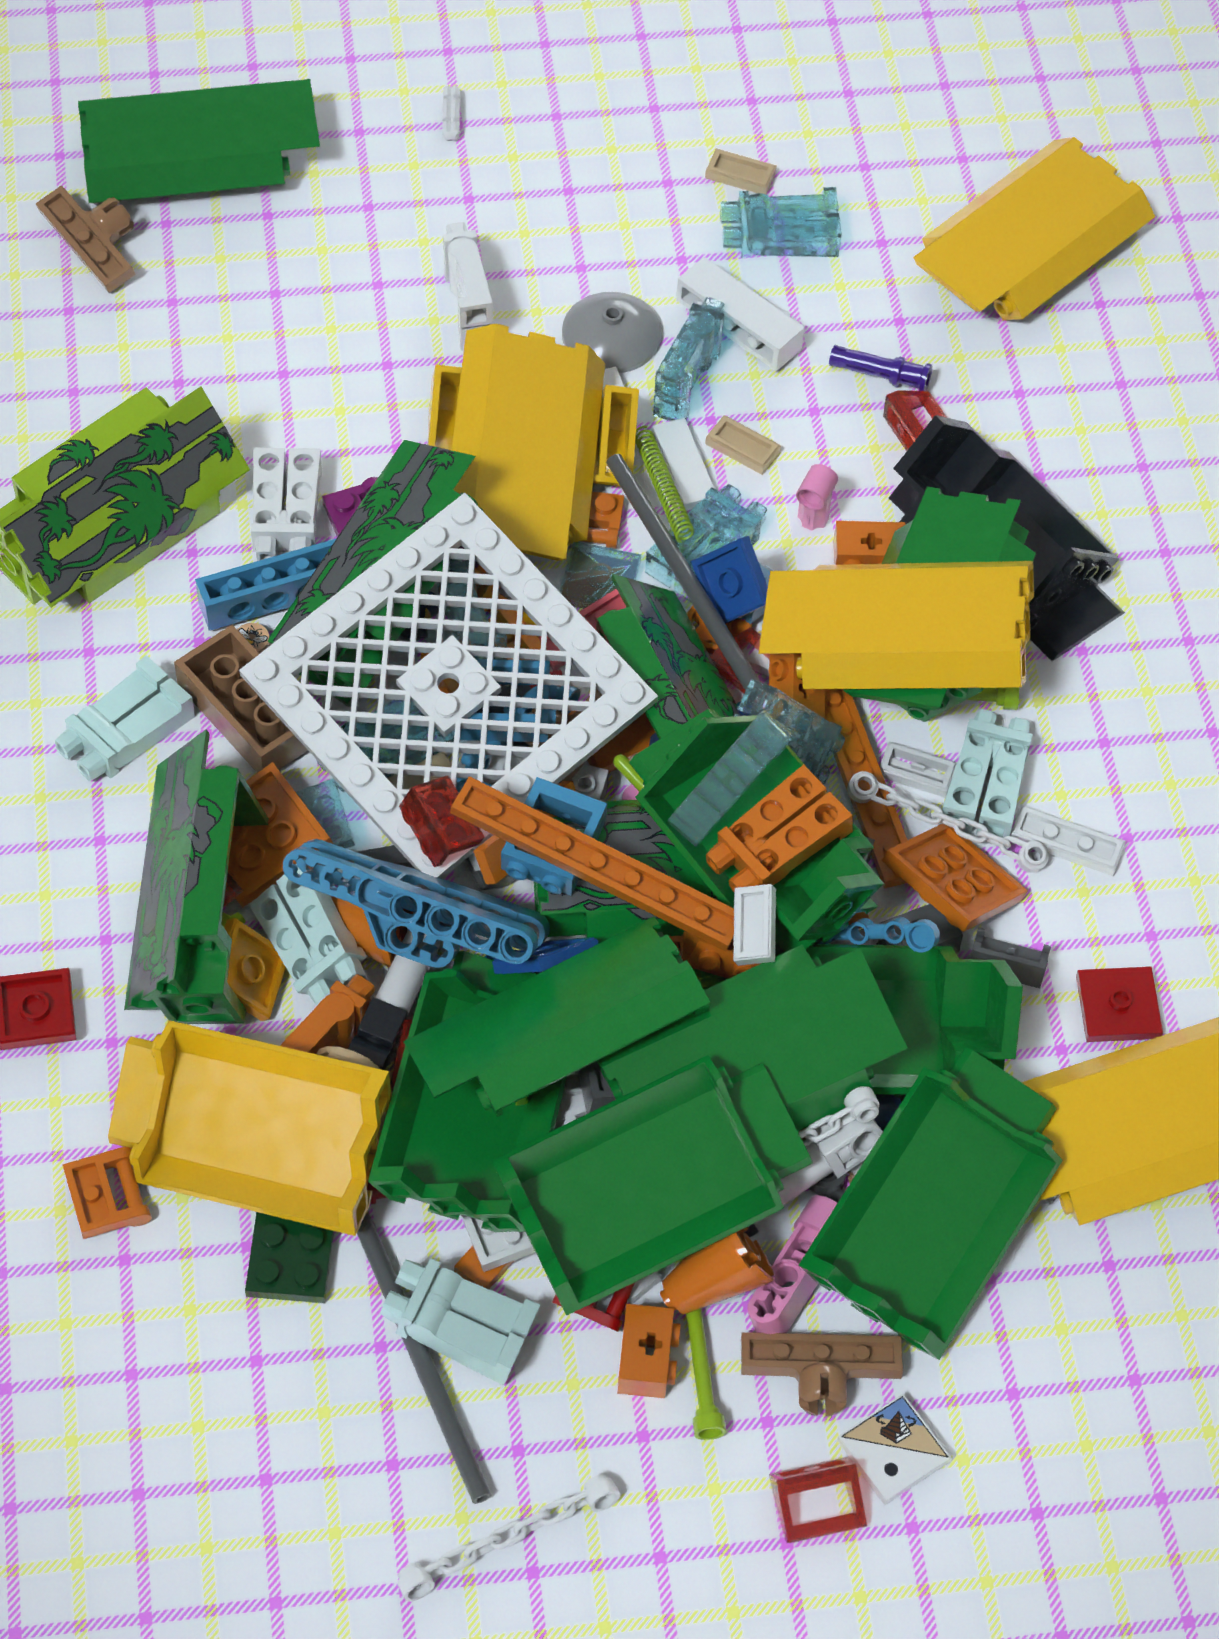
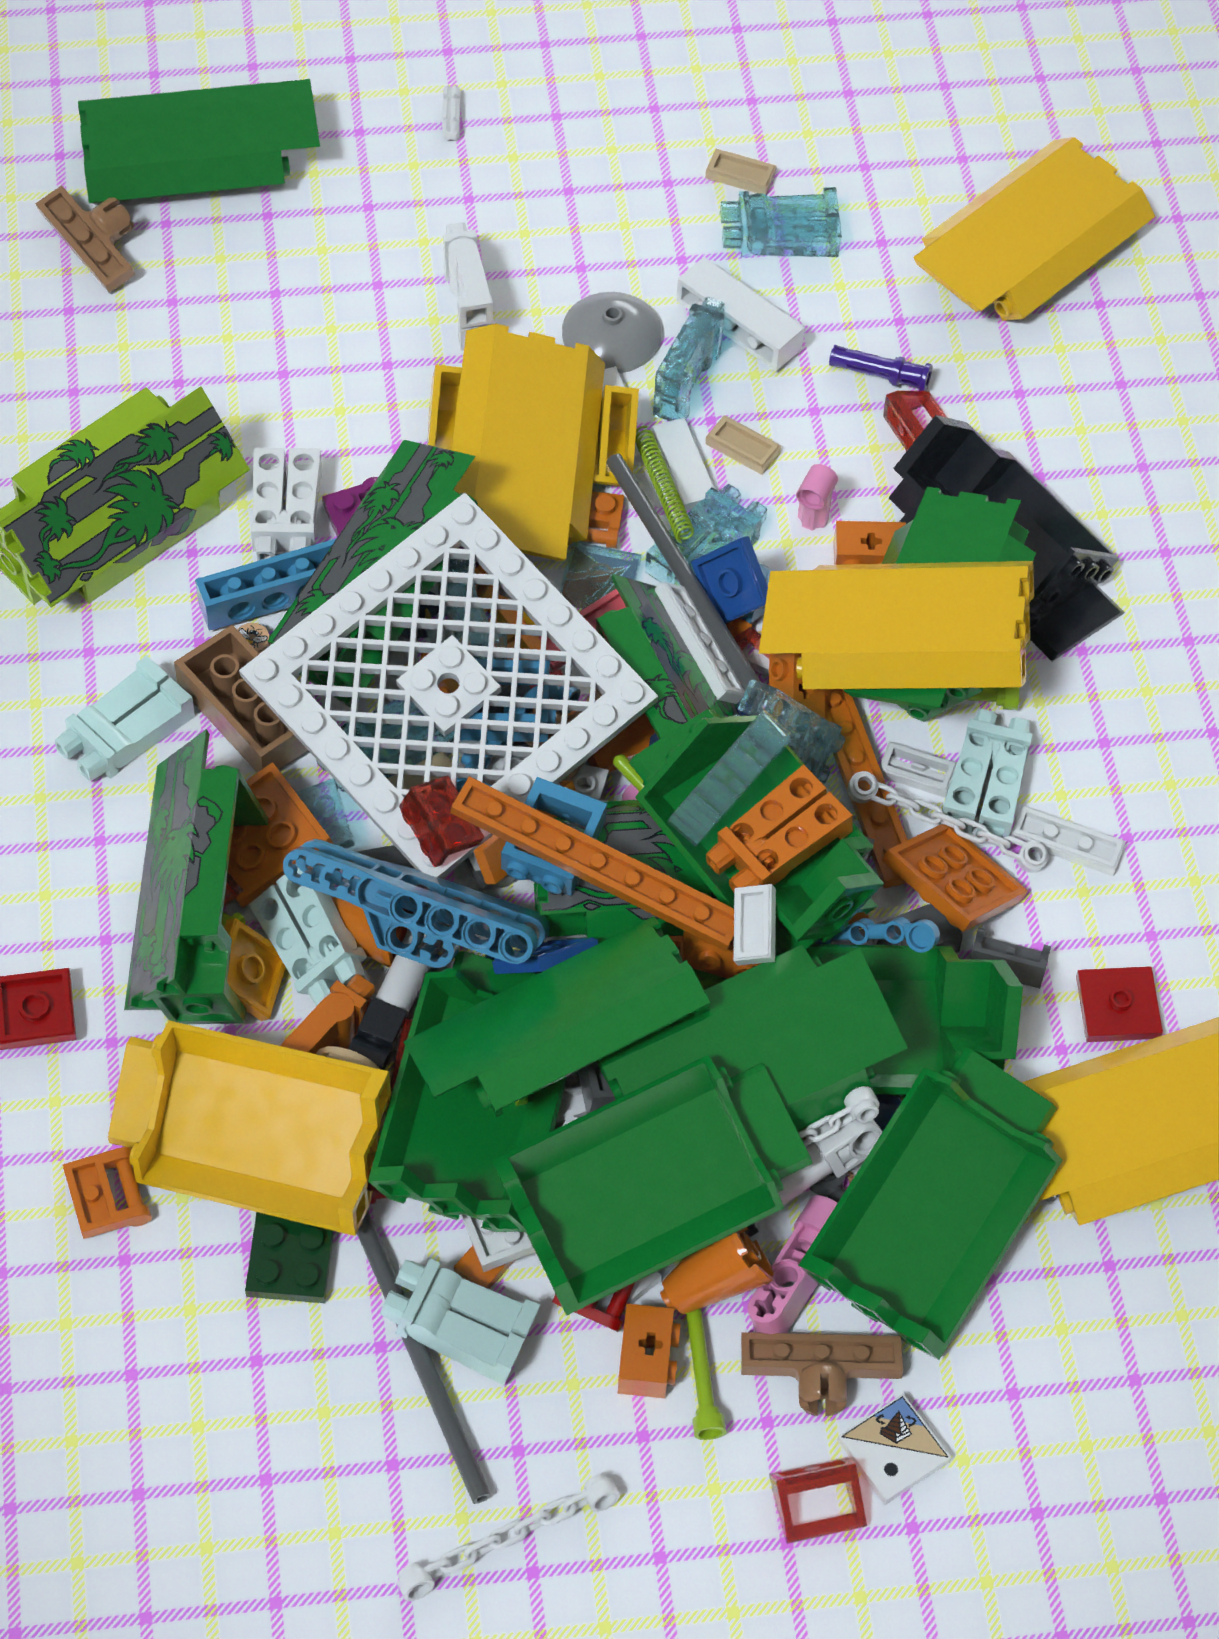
none -> white tile [654,581,747,704]

